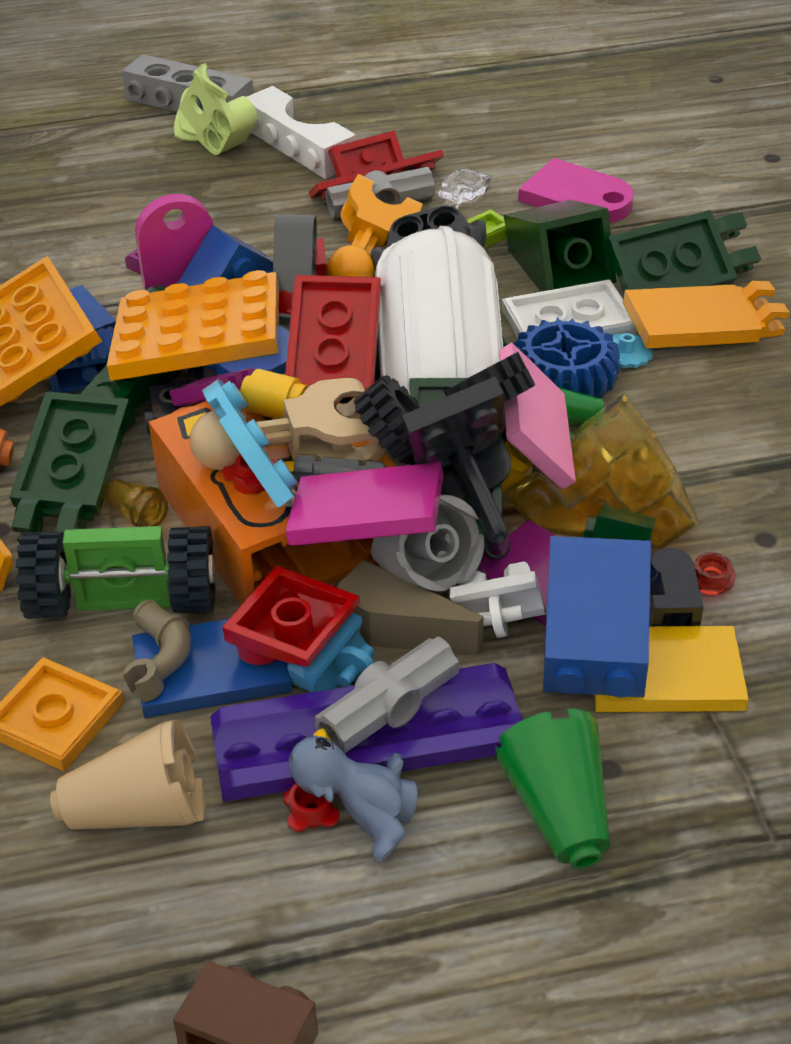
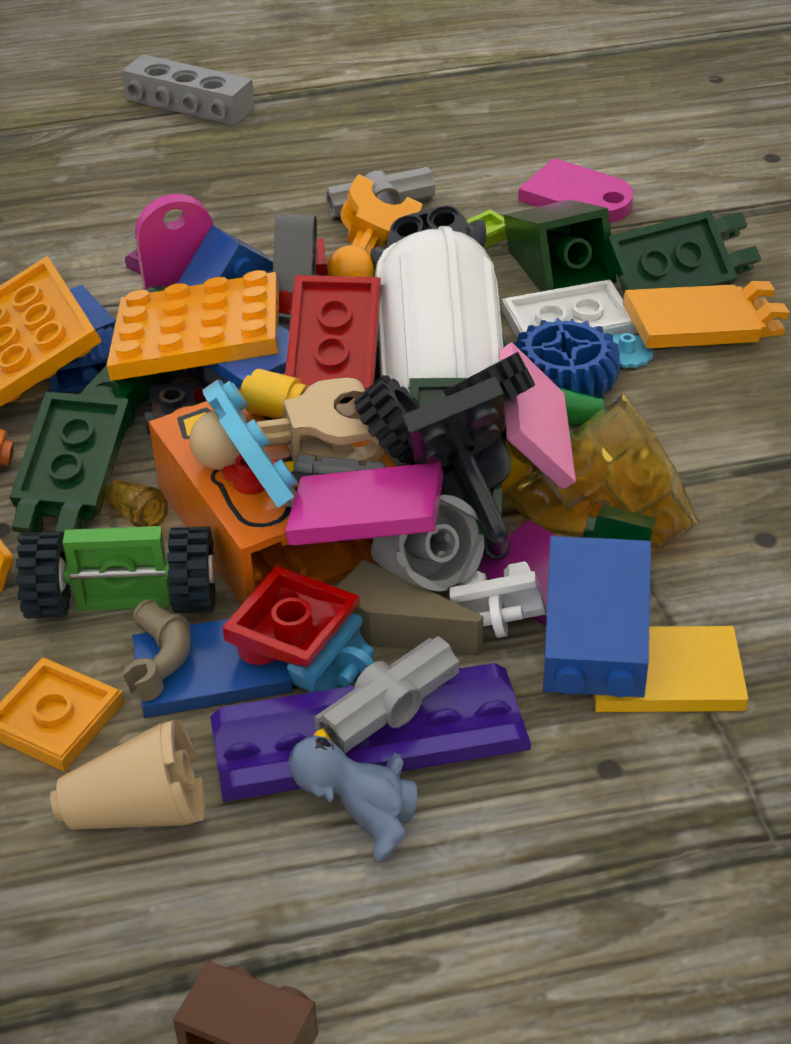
magenta tile [169,367,255,407] -> none
yellowish green piece [174,63,257,155] -> none
white arch [247,86,356,179] -> none
red plate [283,783,340,832] -> none
red bracket [309,130,444,201] -> none
clear plate [438,167,491,209] -> none
green cone [495,709,610,869] -> none
black leg [649,548,703,627] -> none
clear red plate [693,552,736,595] -> none

